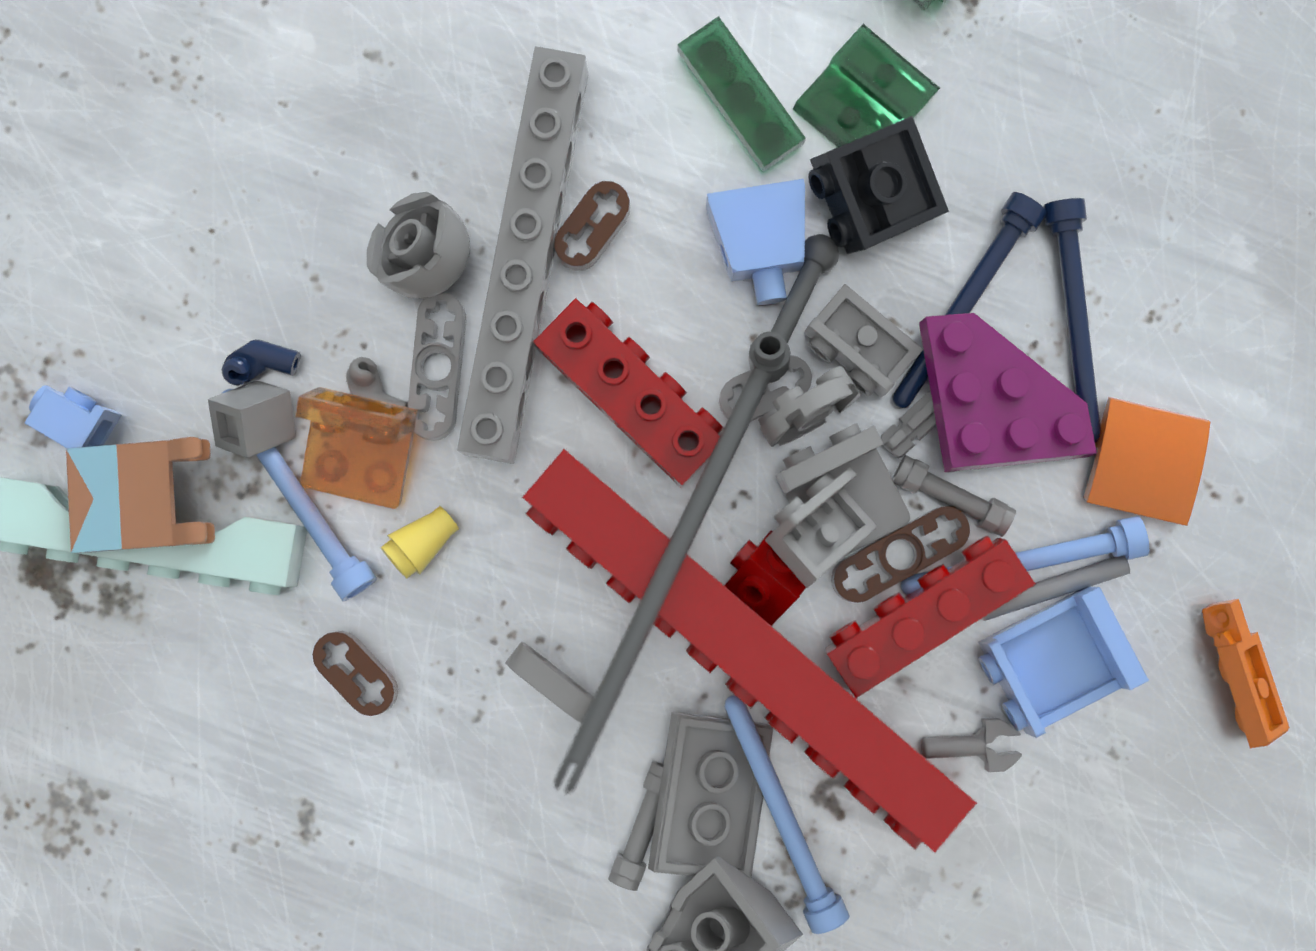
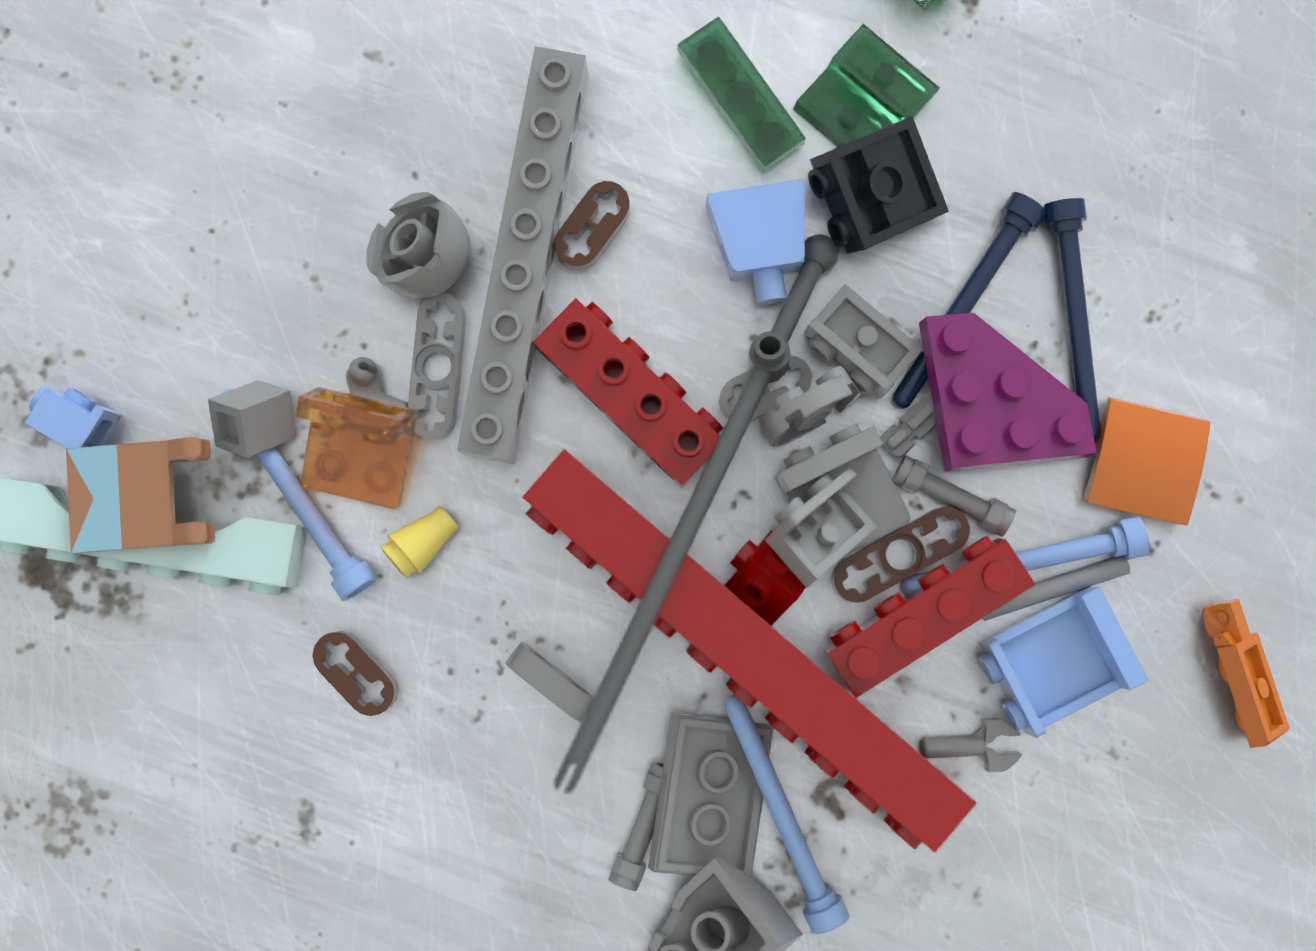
dark blue arm [221,339,300,386] -> none

